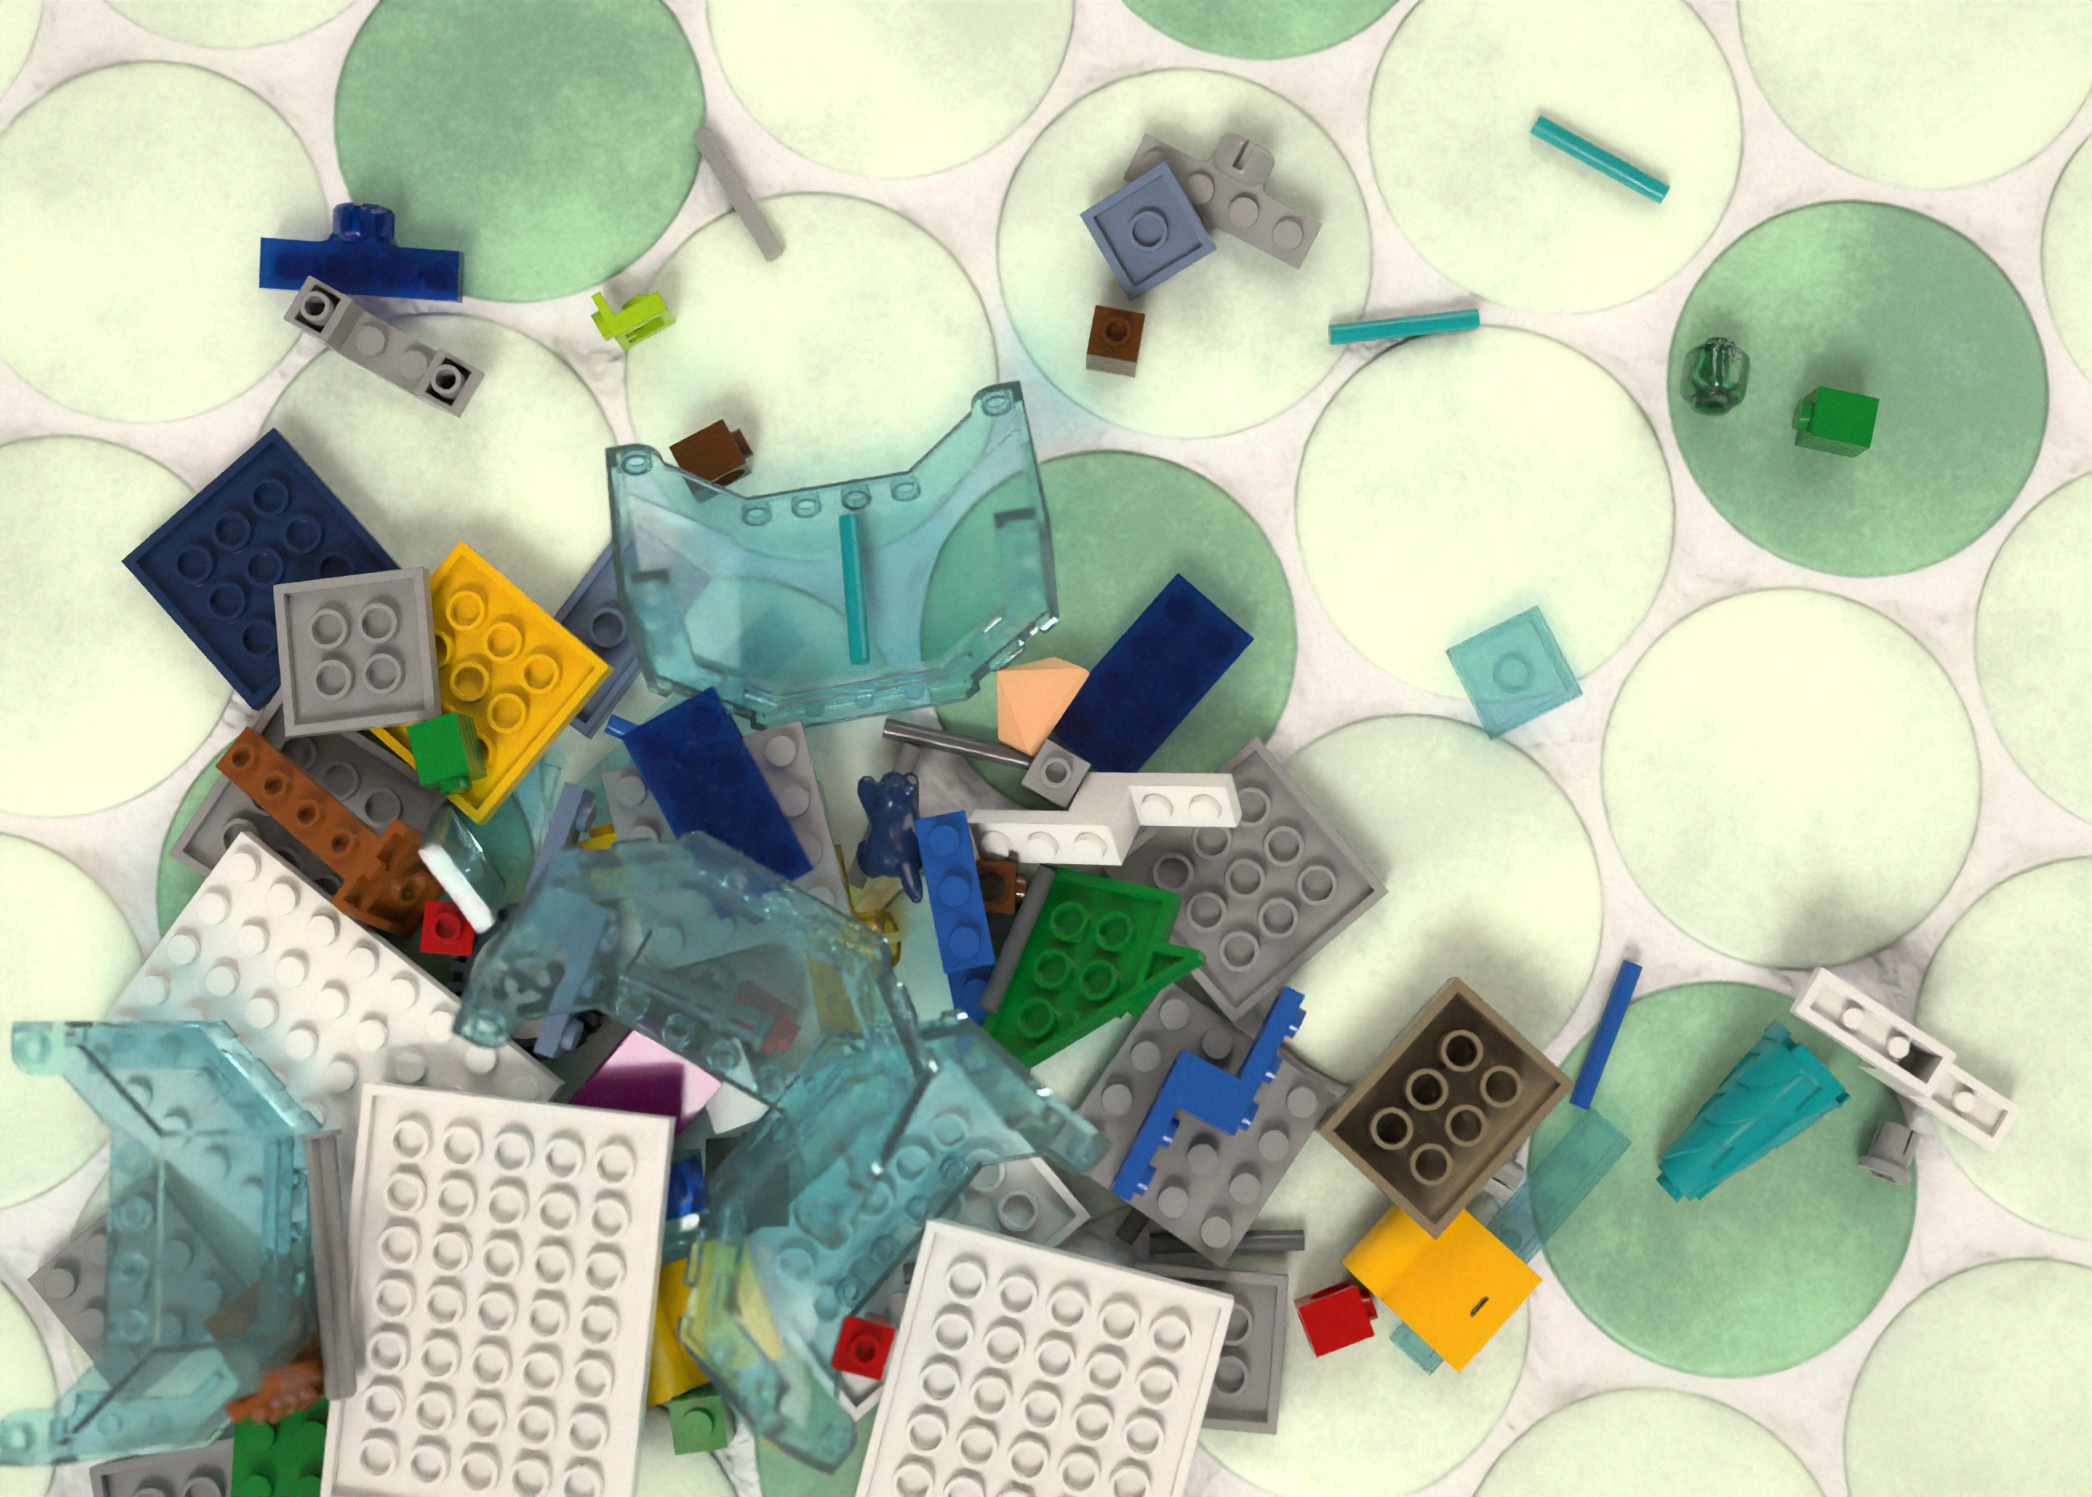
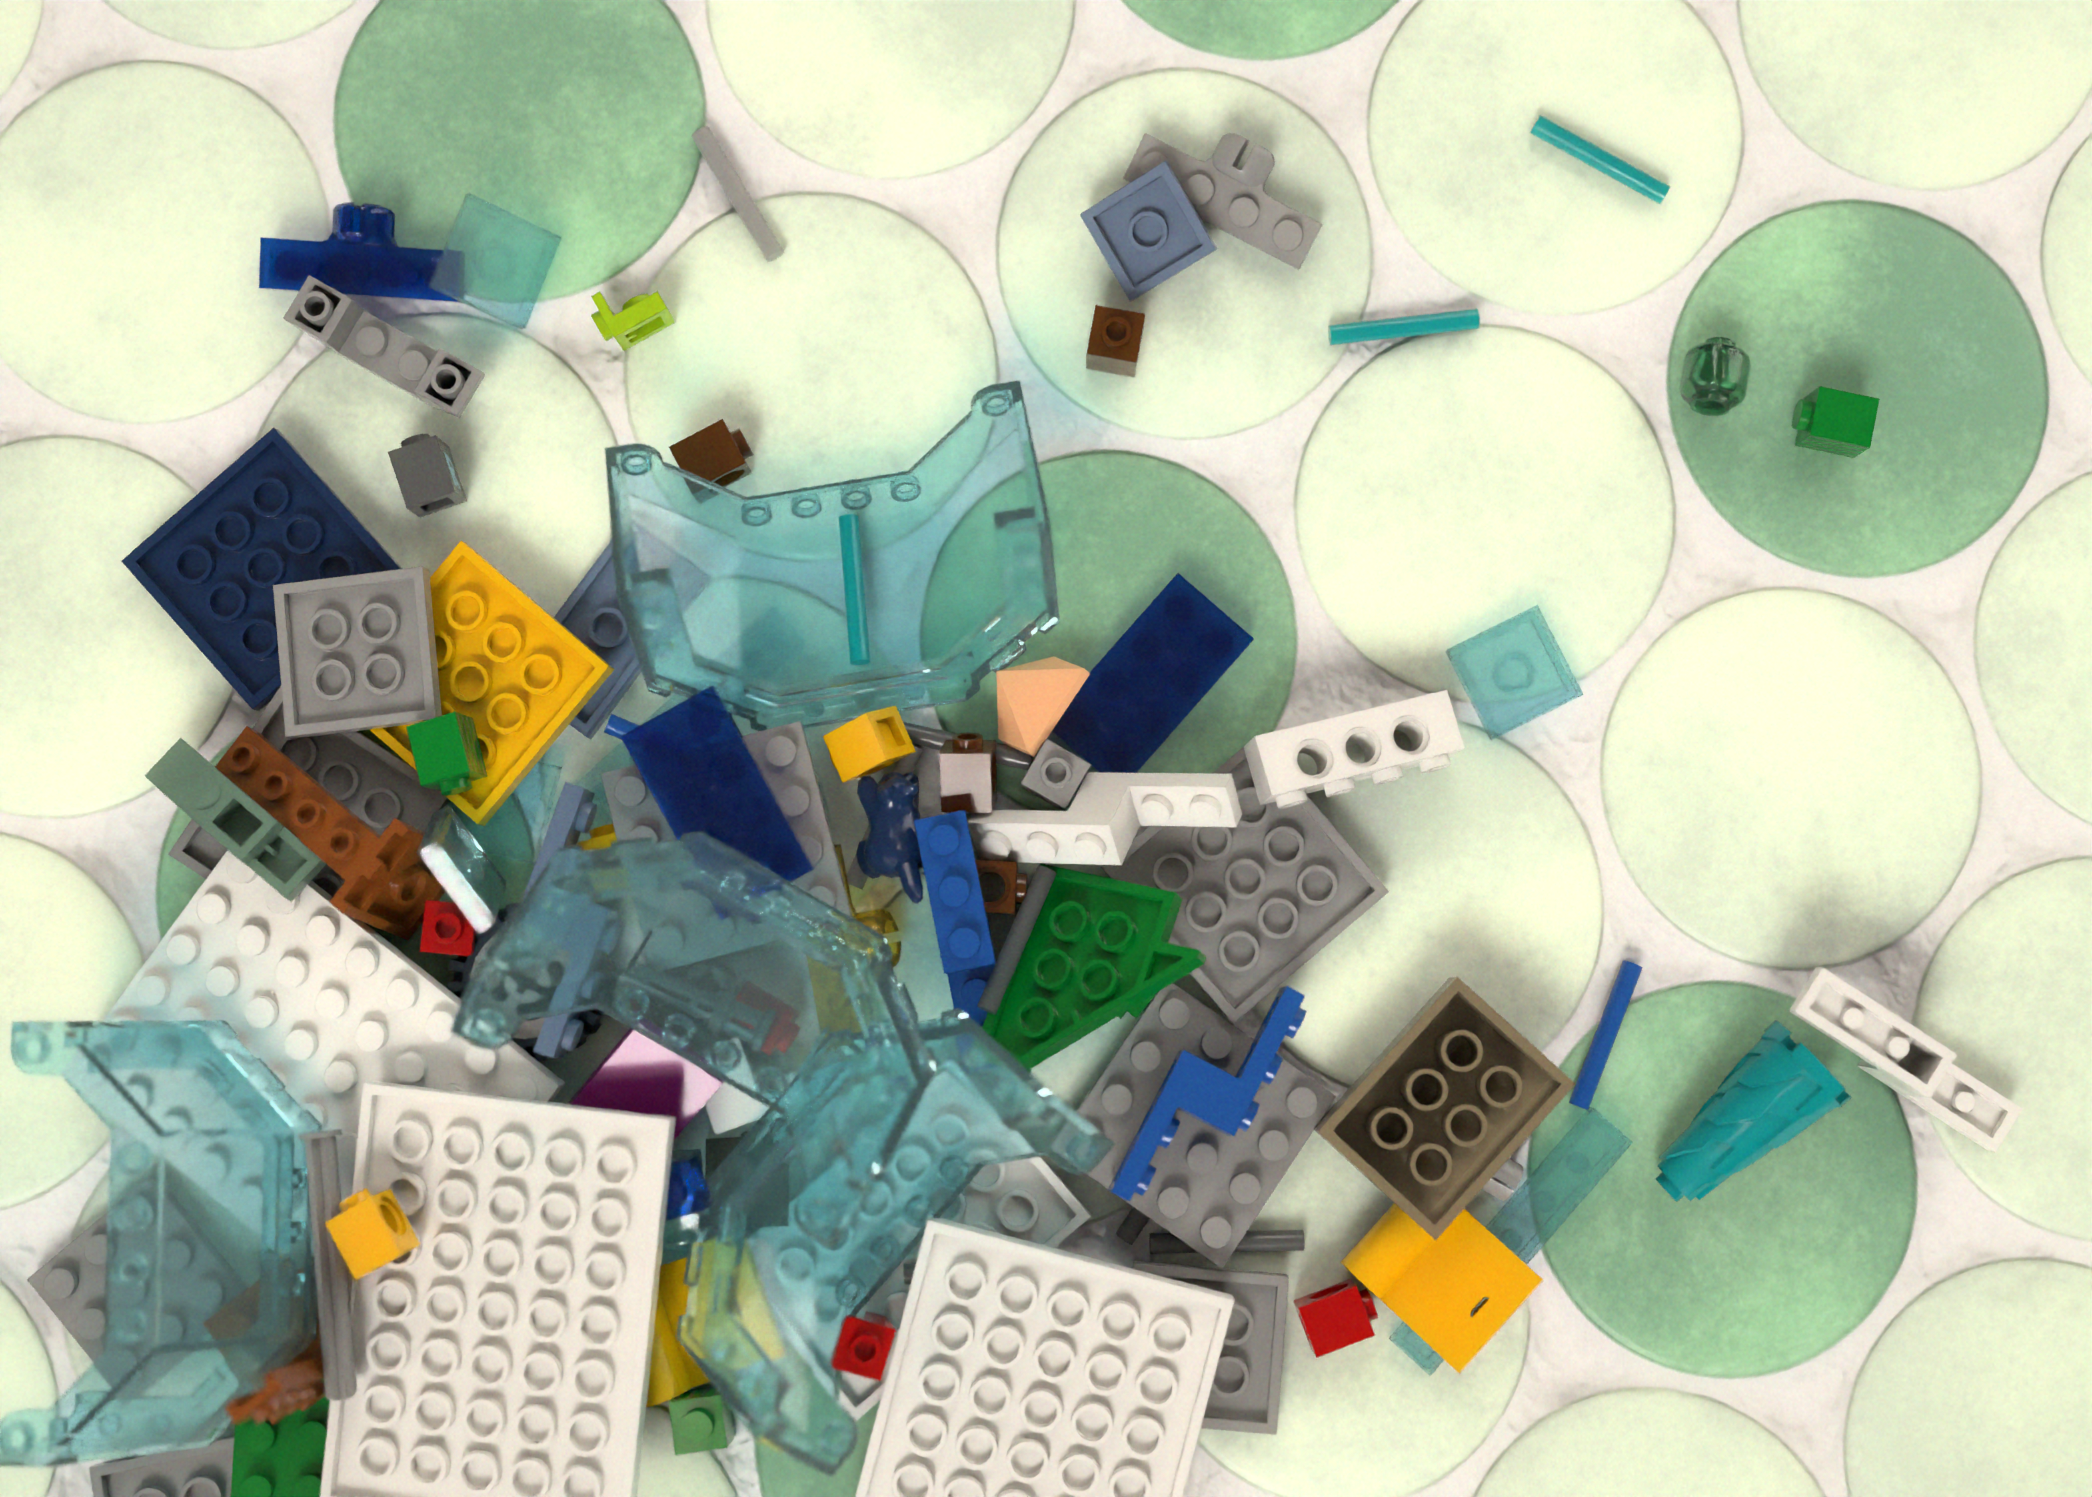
light grey bush [1857,1120,1921,1187] -> none
none -> sand green slope [145,738,326,902]
none -> yellow brick [325,1188,421,1280]
none -> dark grey brick [388,434,467,518]
none -> clear light blue tile [428,193,562,330]
none -> yellow brick [823,705,916,783]
none -> brick [939,733,997,813]
none -> white brick [1244,690,1465,809]

